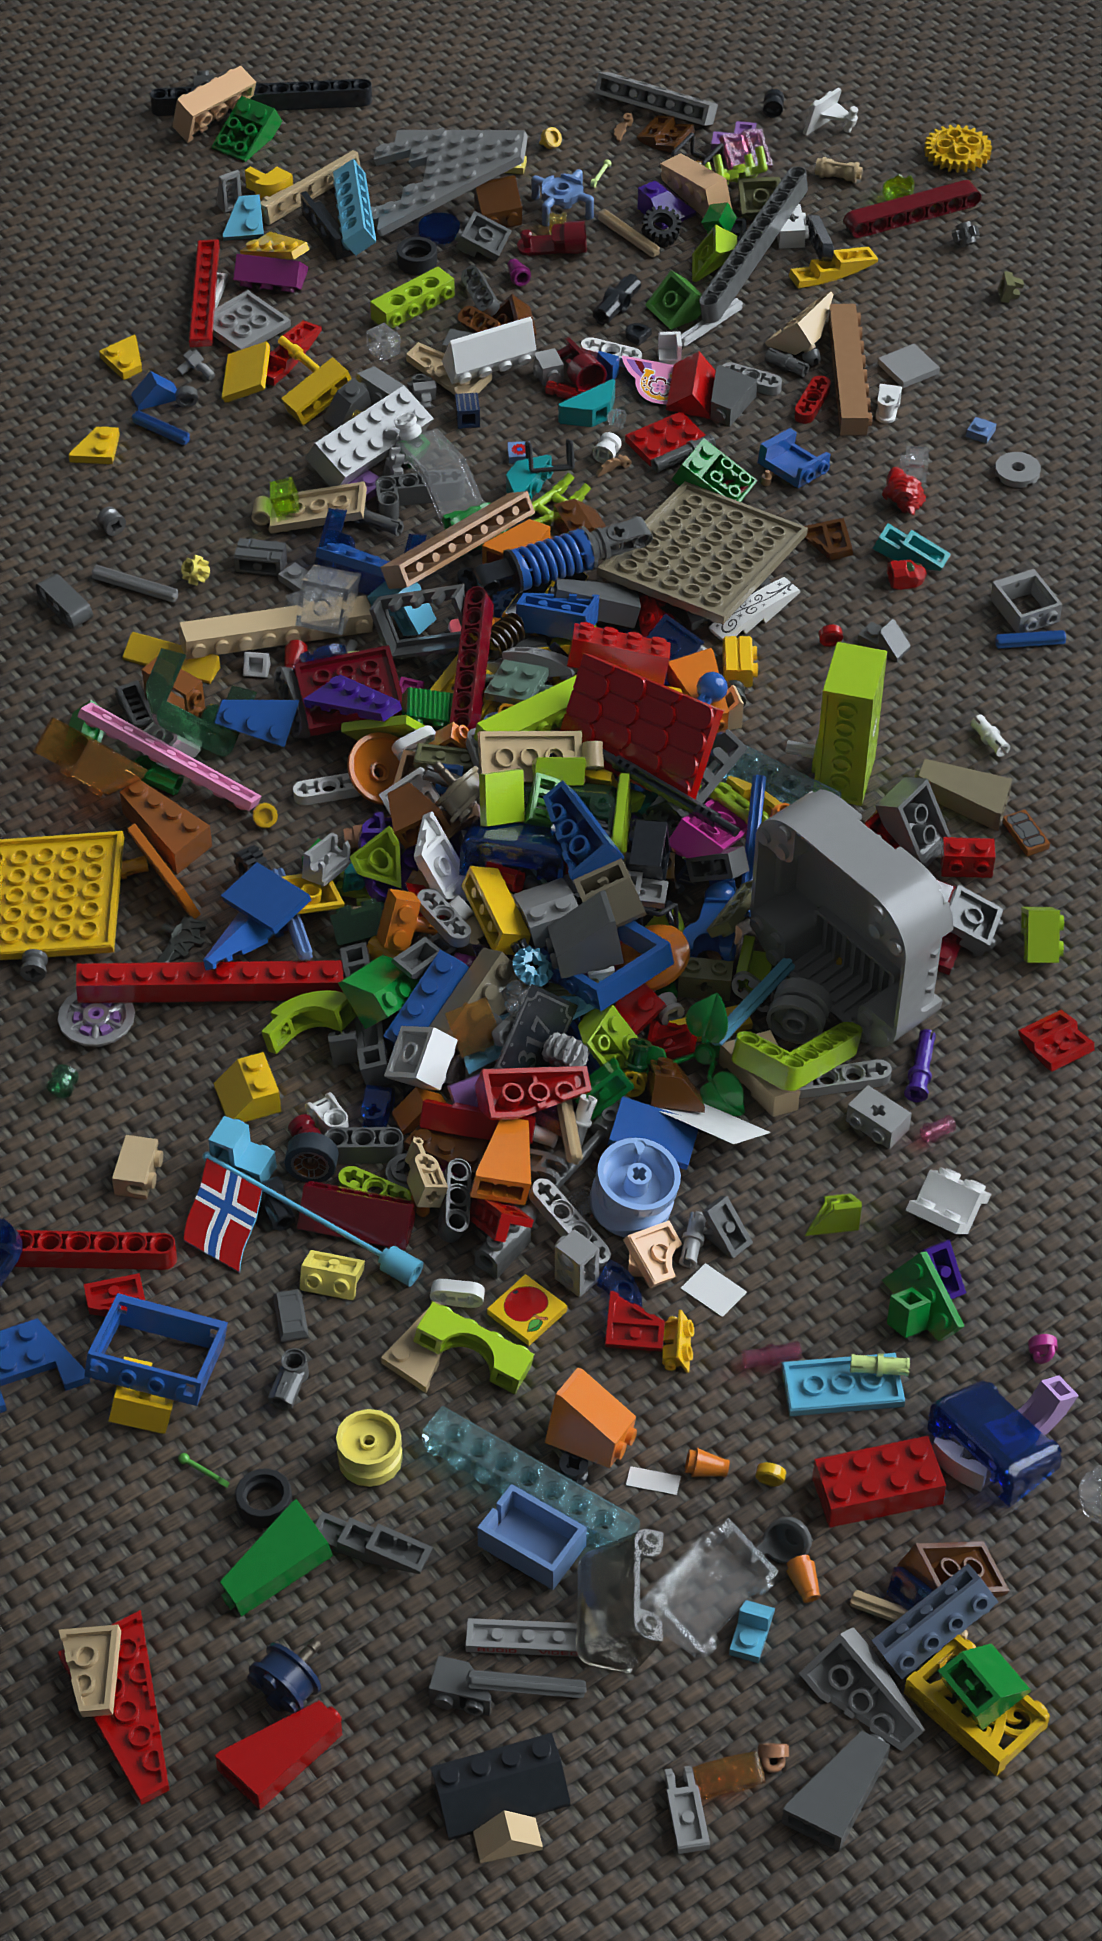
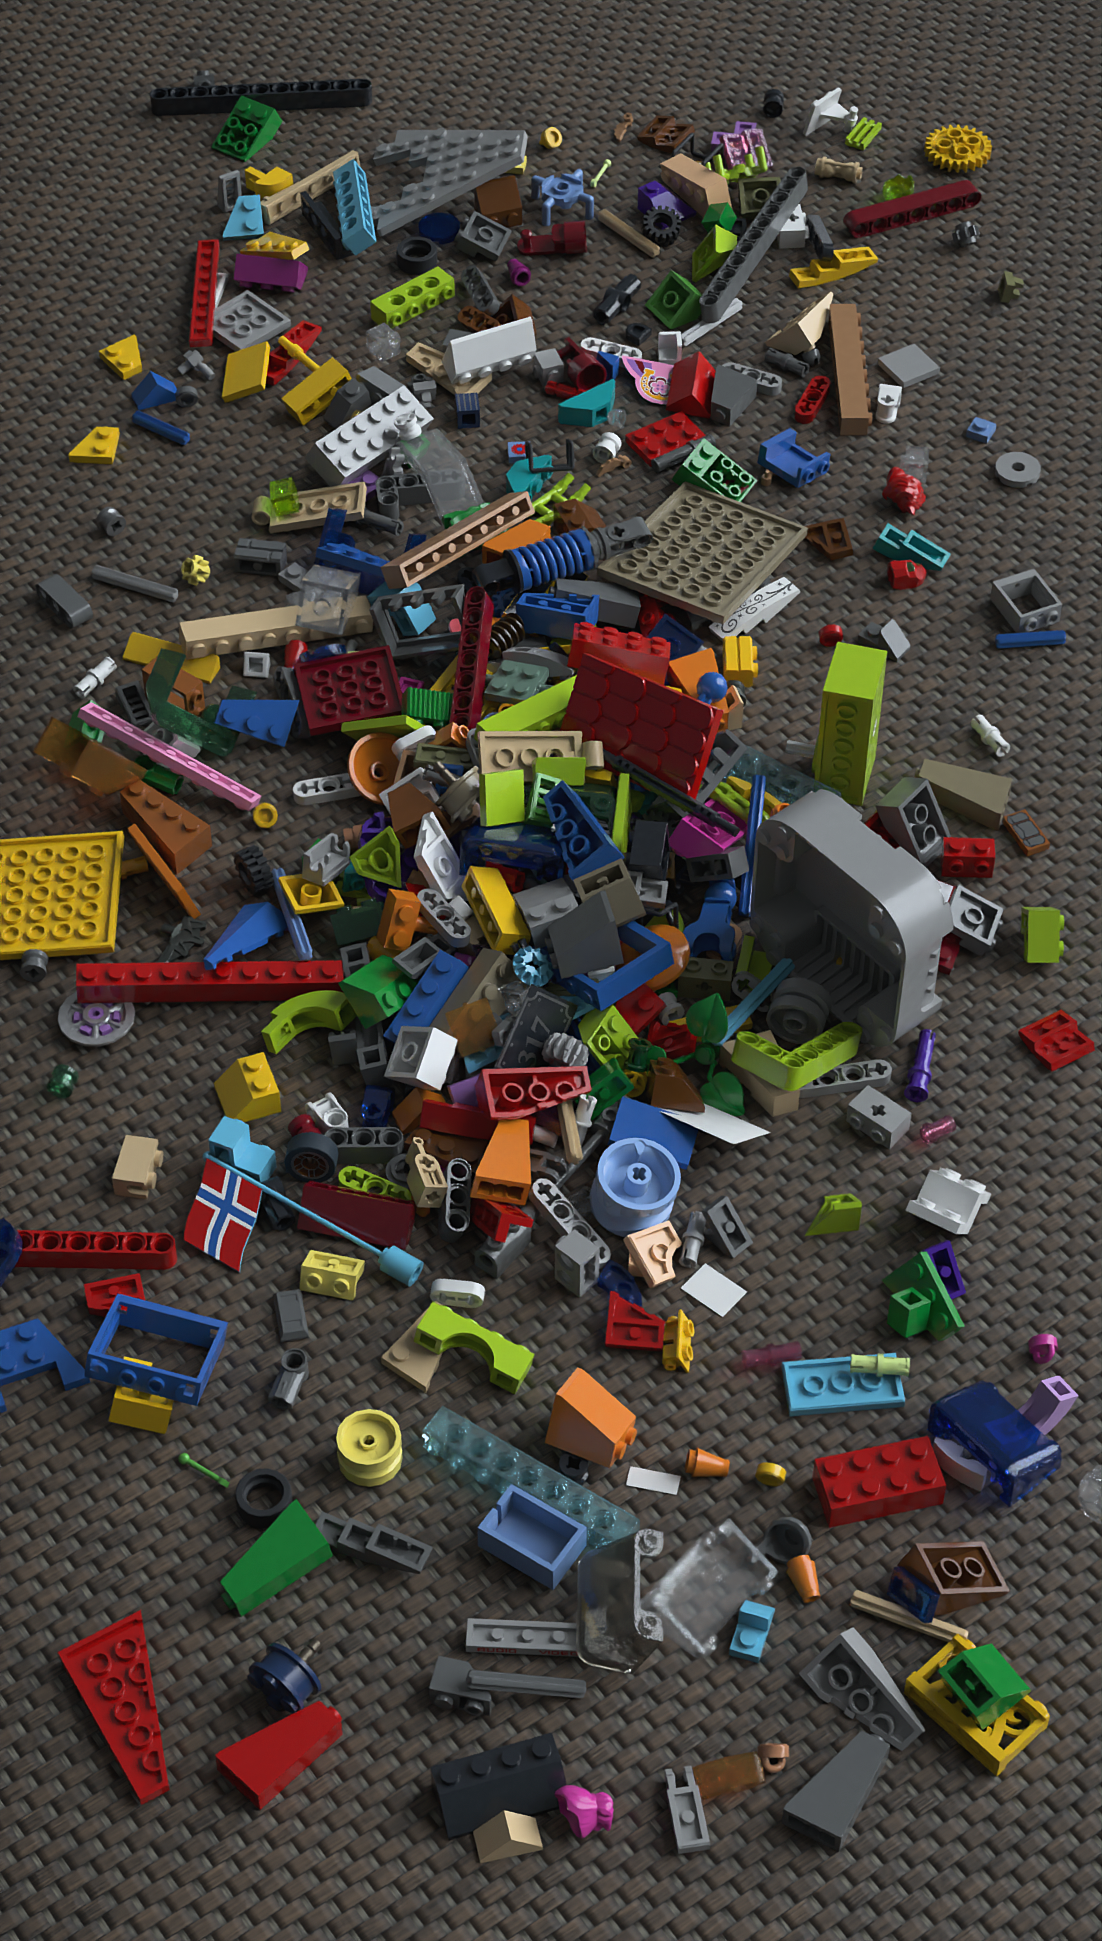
tan wing [59,1625,121,1717] -> none
light nougat wedge [172,66,256,143] -> none
blue tile [221,862,311,934] -> none
dark purple wing [303,675,402,722] -> none
tile [487,1274,567,1346] -> none
clear yellow wheel [549,212,567,234] -> none
light grey brick [594,72,718,125] -> none
olive plate [707,879,753,938] -> none
sand blue brick [872,1564,999,1679] -> none
none -> white pin [73,657,117,699]
none -> dark pink hair [554,1785,614,1839]
none -> lime tile [845,117,882,150]

